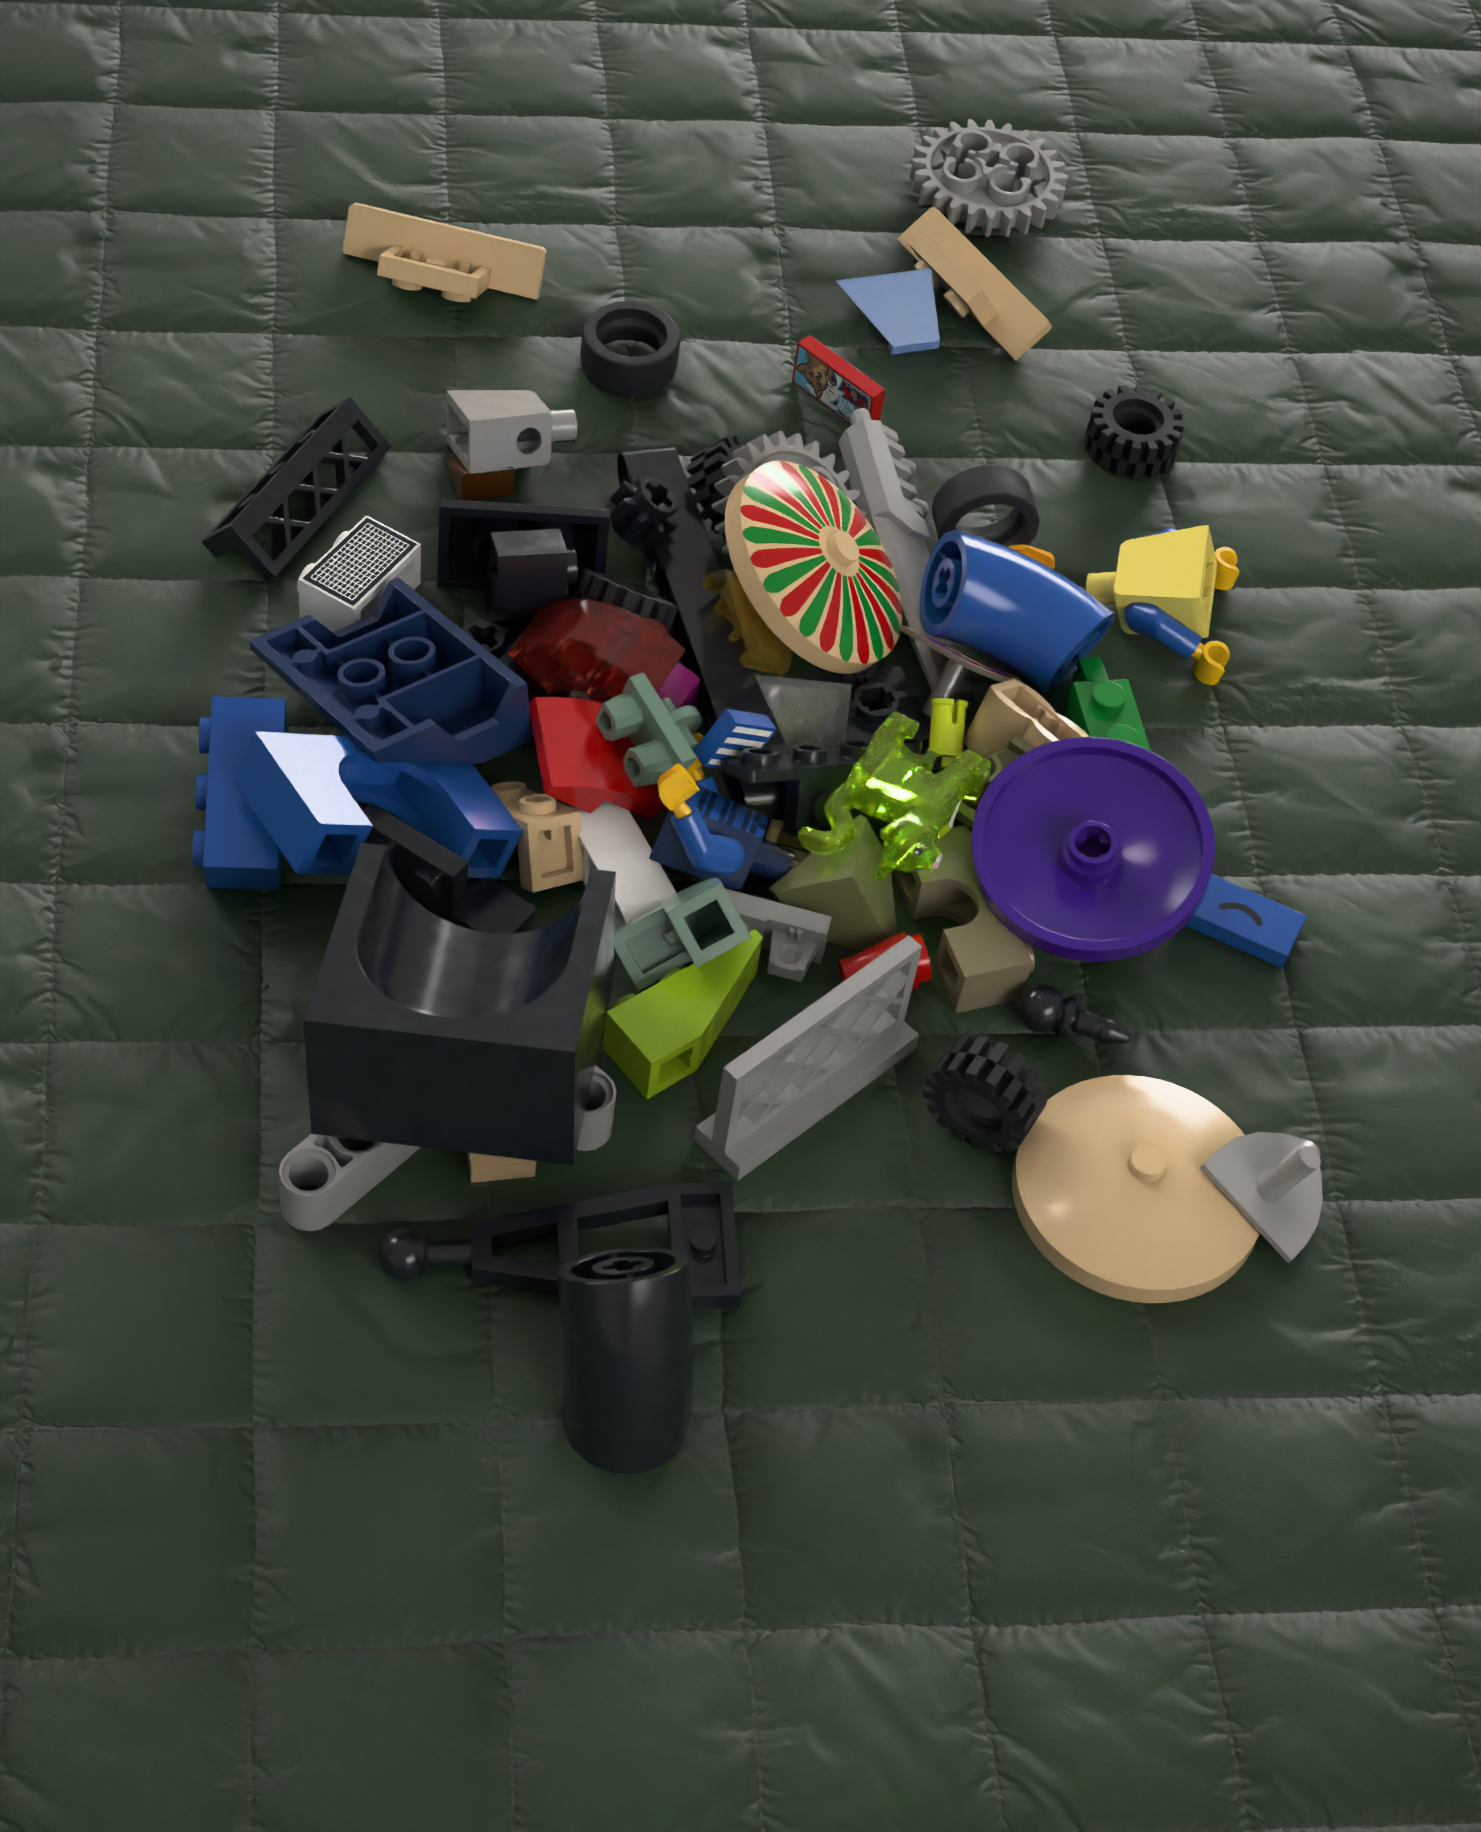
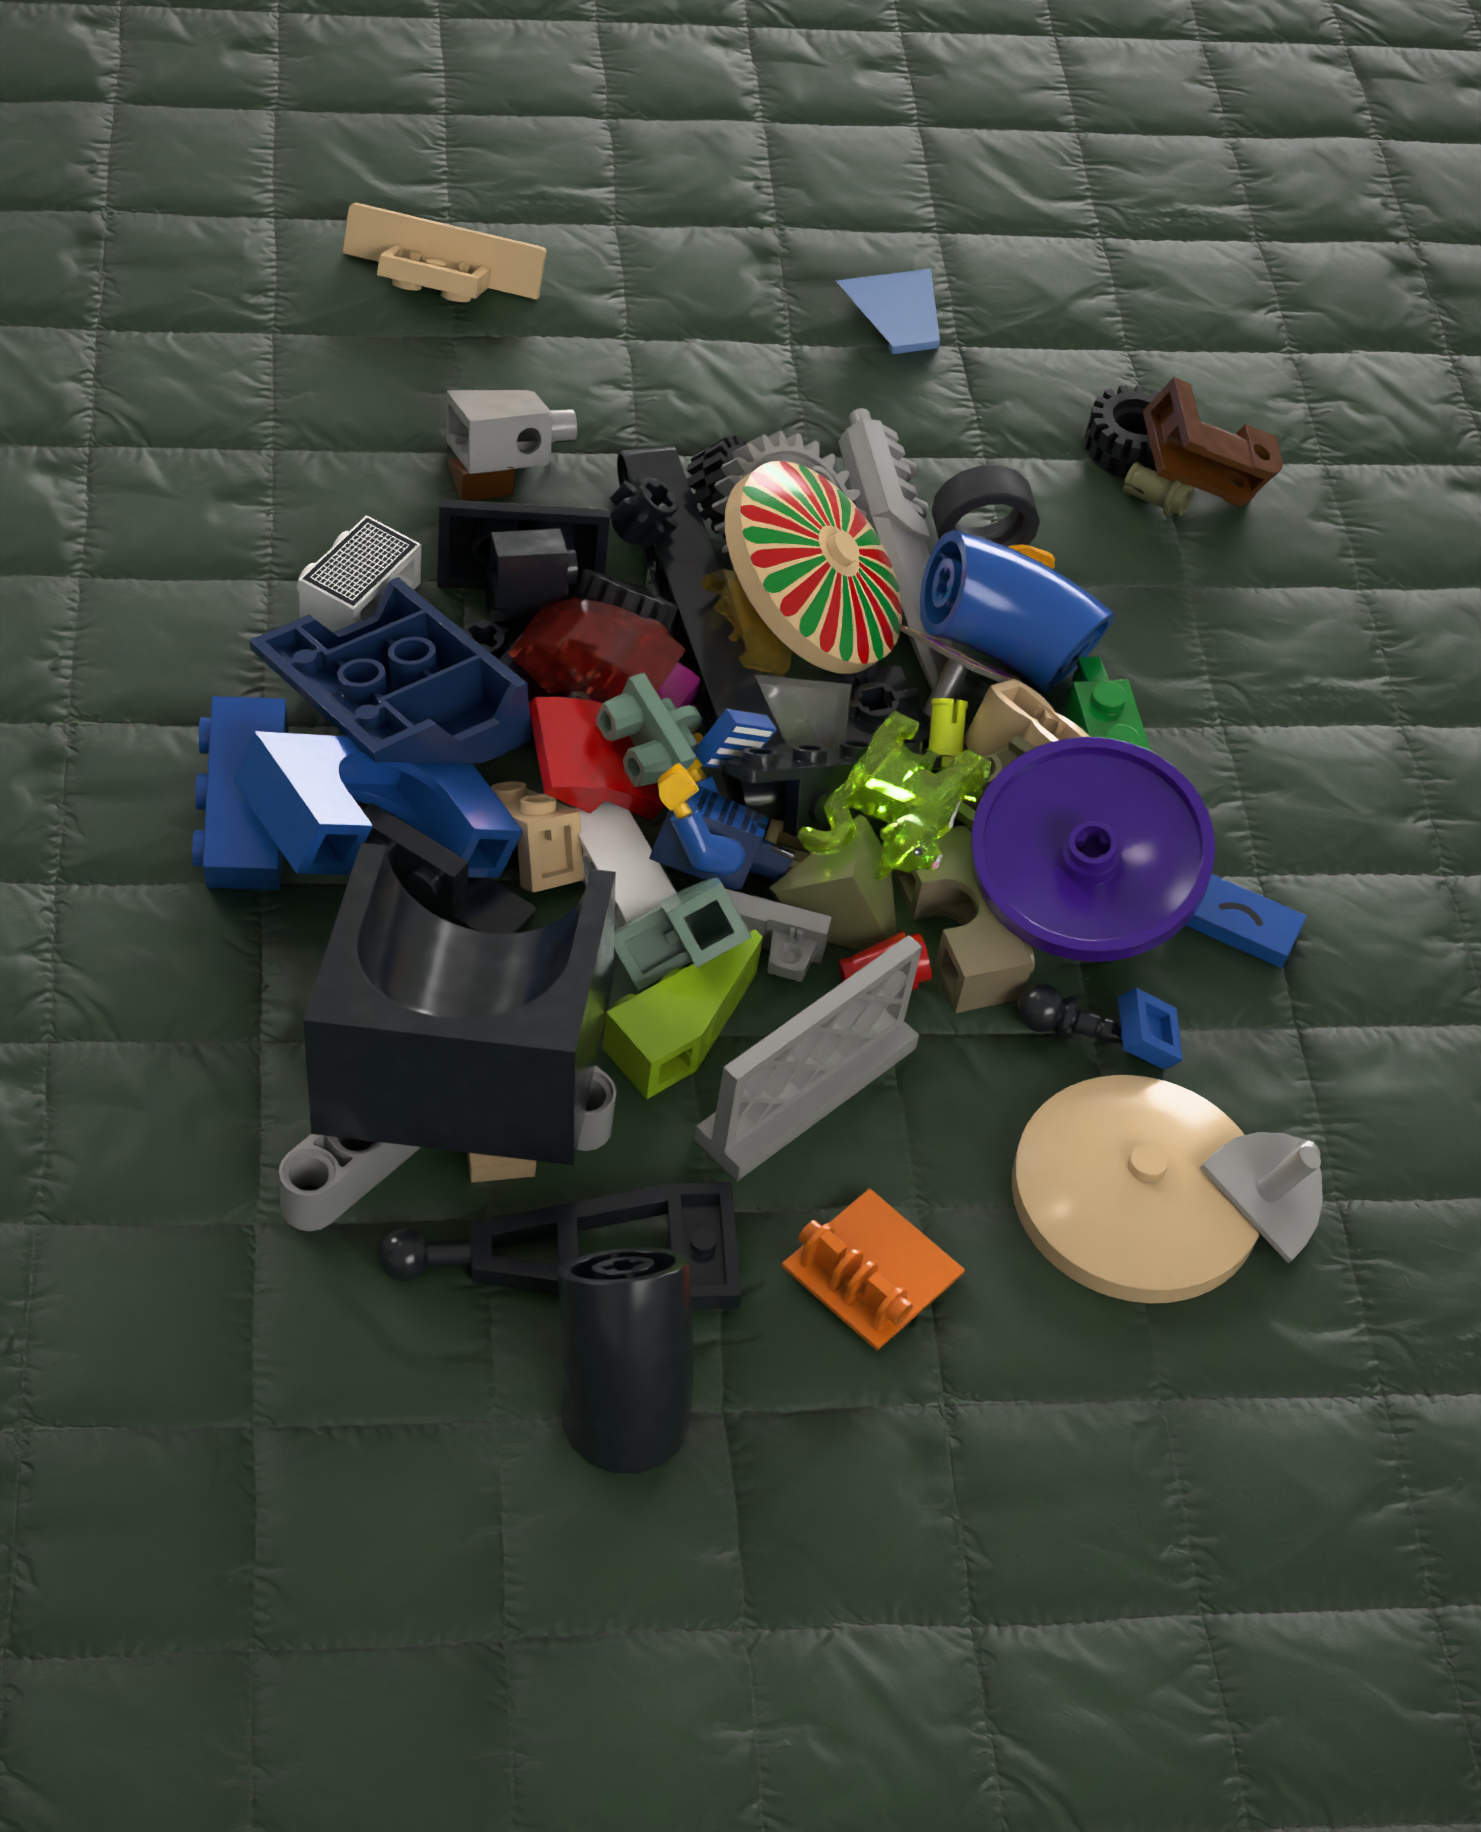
black fence [201,397,392,581] -> none
black tyre [580,301,681,396] -> none
tile [792,335,885,425] -> none
tan bracket [897,207,1052,361] -> none
light grey gear [909,119,1068,237] -> none
black tyre [923,1035,1048,1153] -> none
light yellow torso [1086,525,1239,685] -> none
none -> orange hinge [781,1188,965,1351]
none -> blue plate [1118,987,1183,1070]
none -> olive pin [1122,462,1194,517]
none -> reddish brown piece [1142,377,1283,506]

